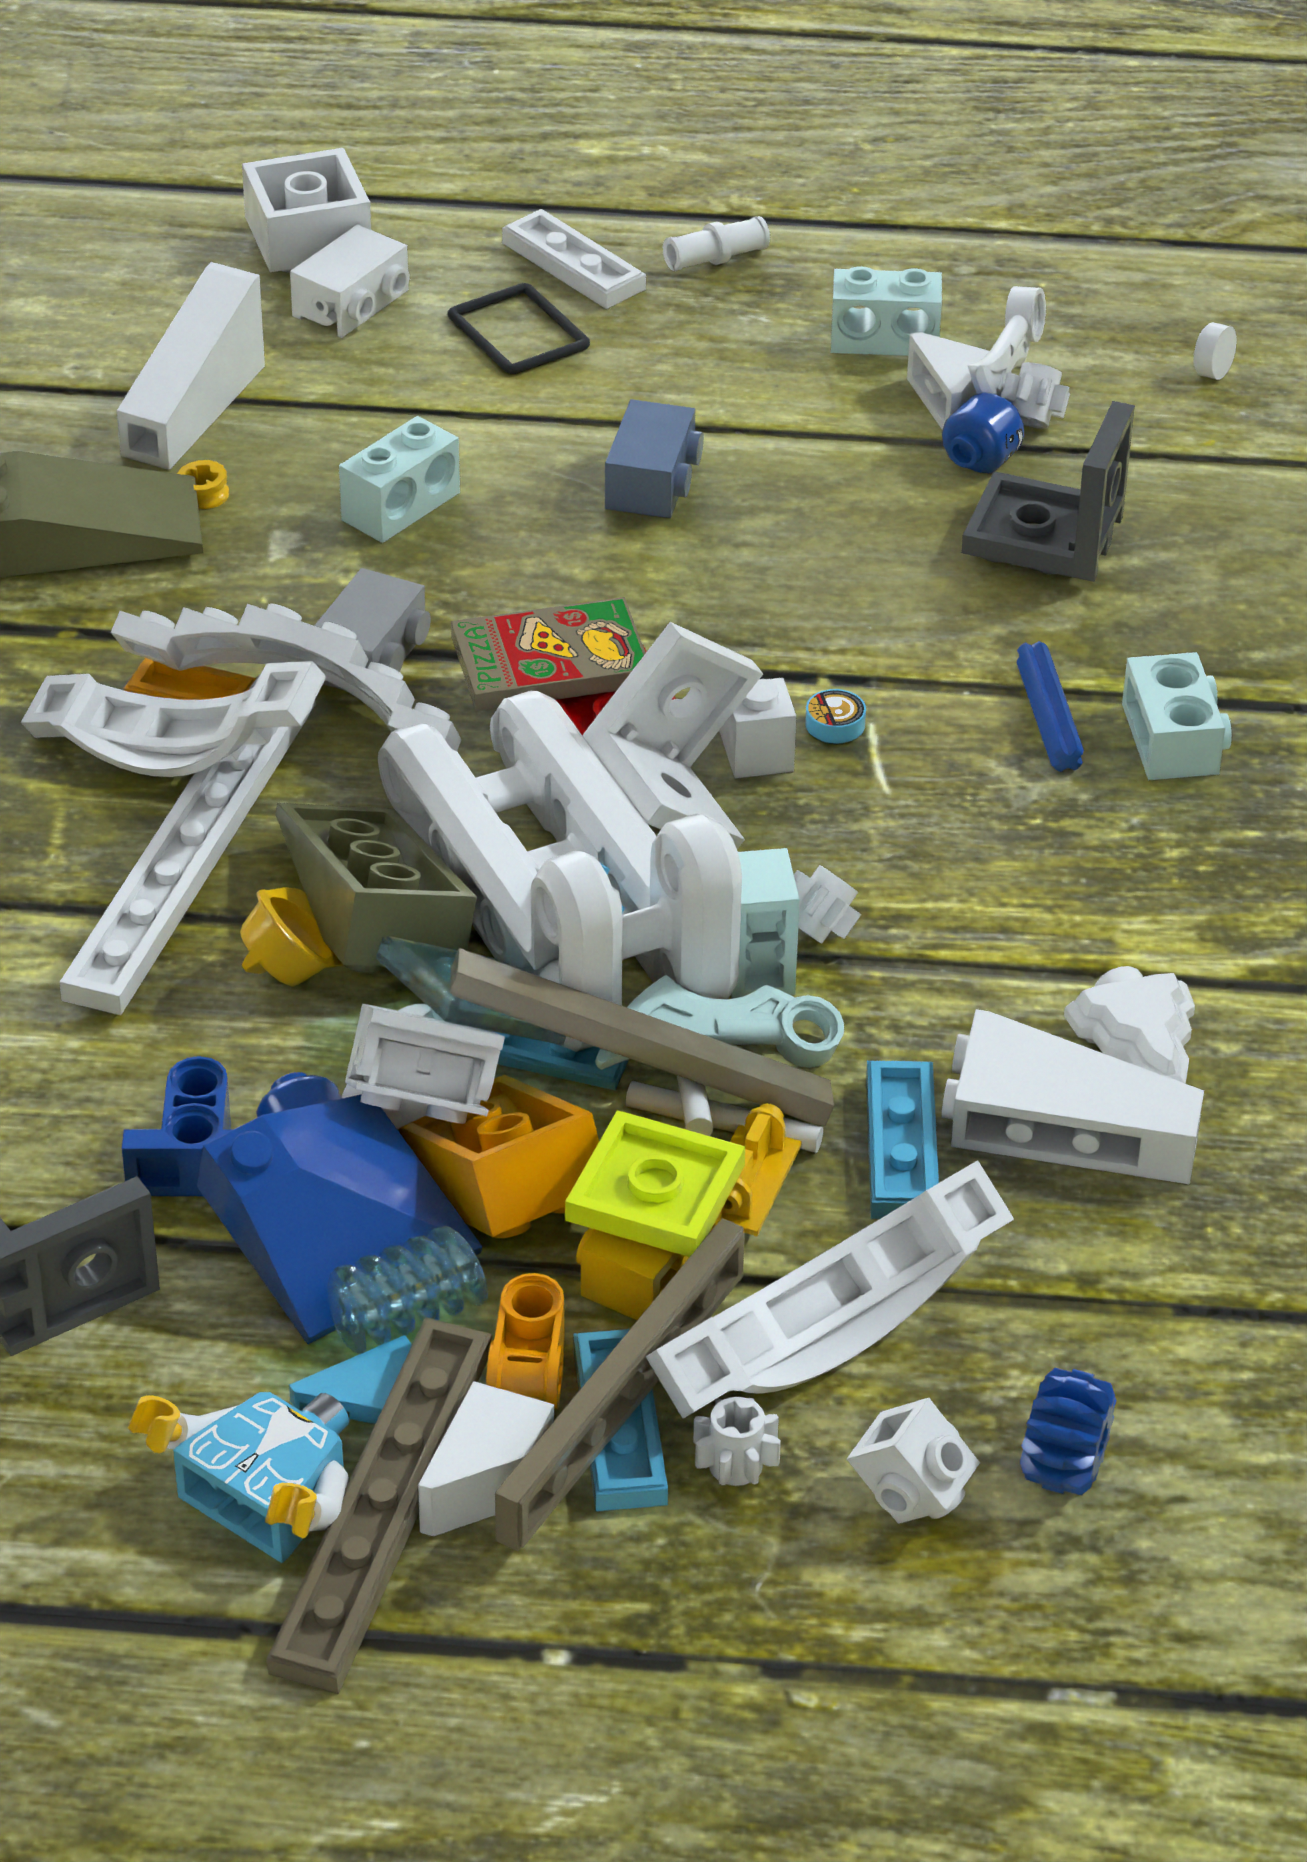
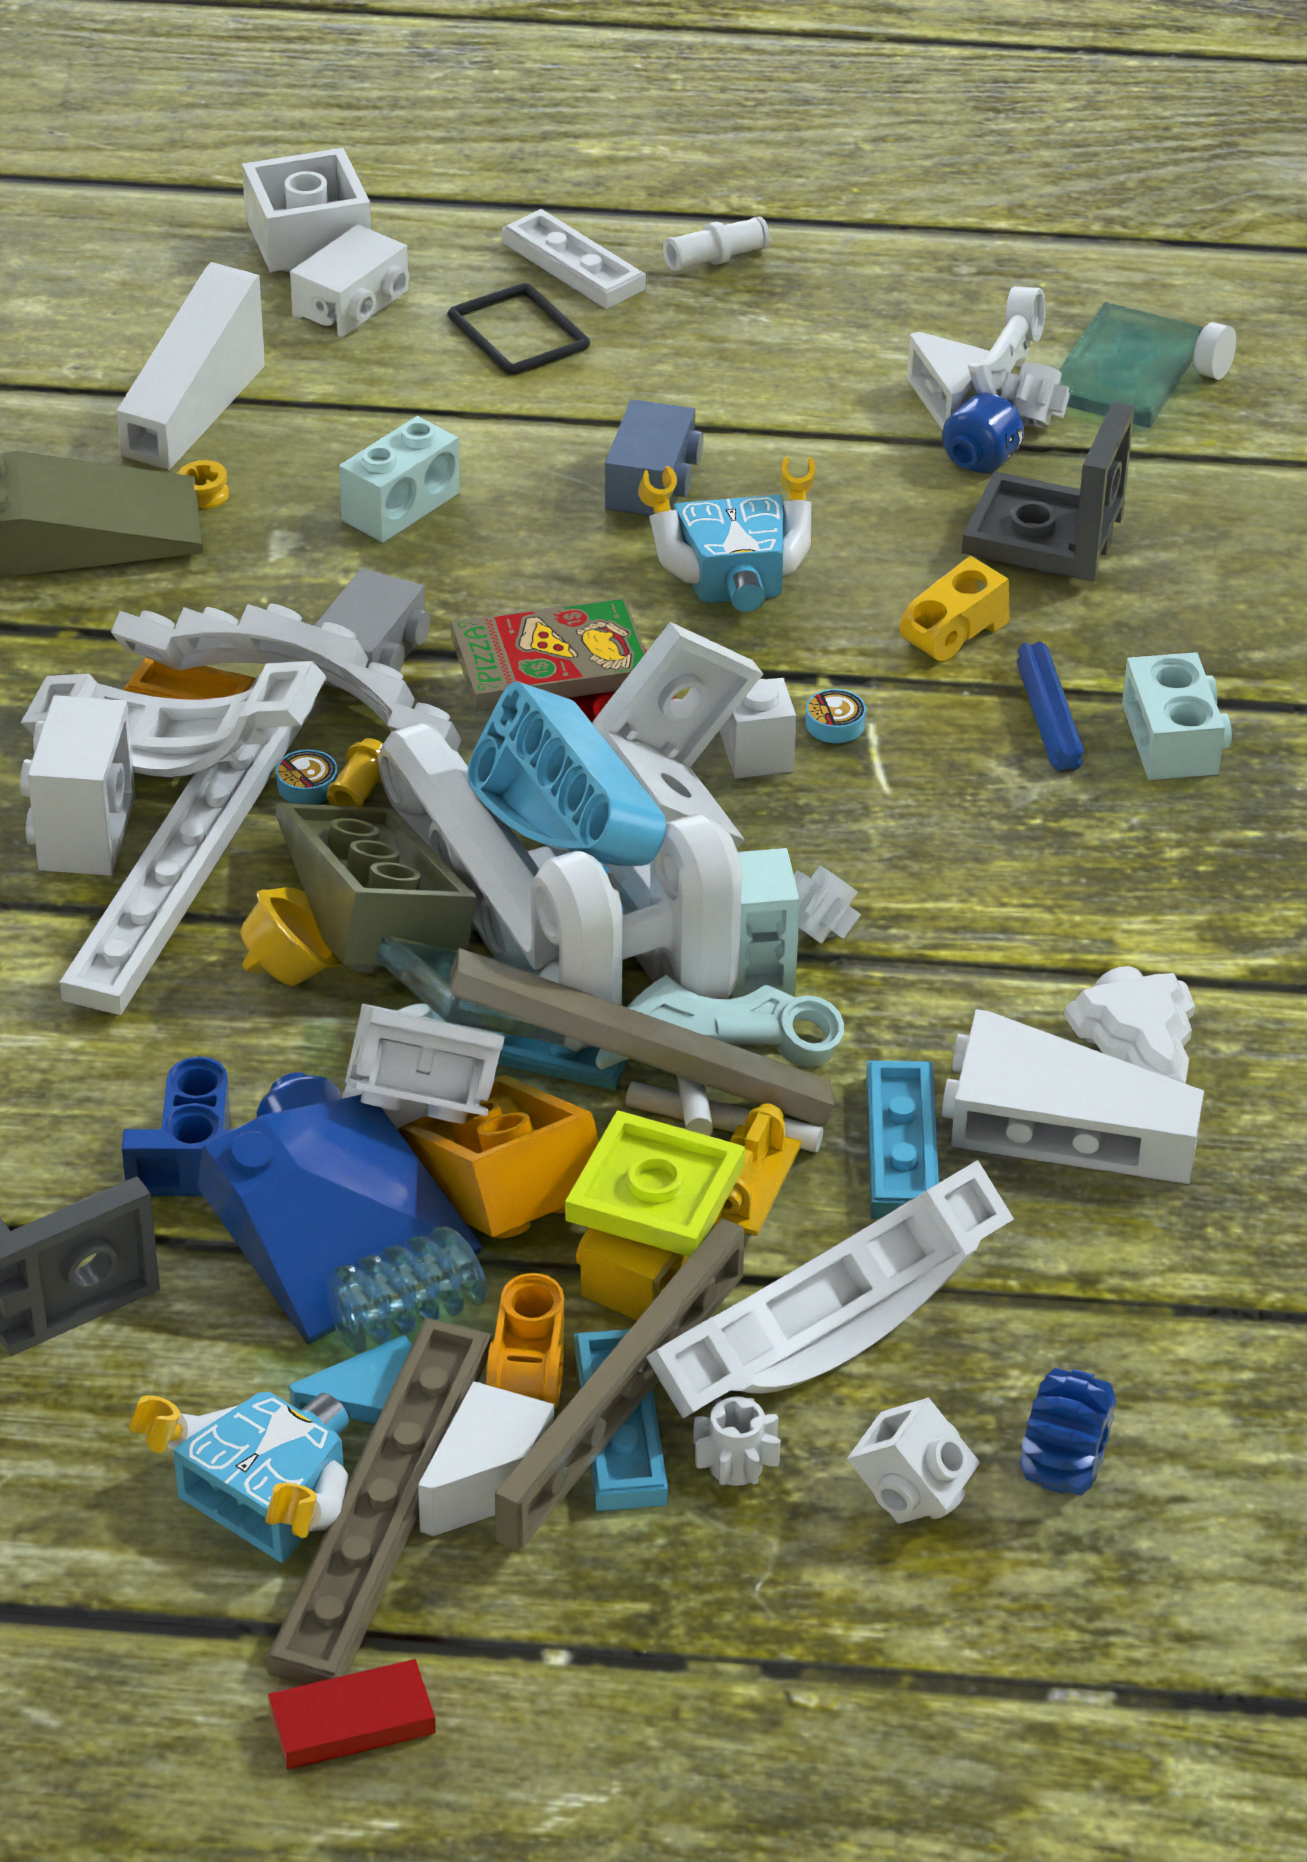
light aqua brick [831,267,942,356] -> none
none -> white brick [20,695,136,876]
none -> red tile [268,1659,436,1770]
none -> tile [276,750,338,805]
none -> yellow pin [326,738,383,807]
none -> medium azure beam [467,681,666,866]
none -> torso [638,456,816,612]
none -> yellow leg [899,555,1010,661]
none -> clear light blue tile [1059,302,1204,428]

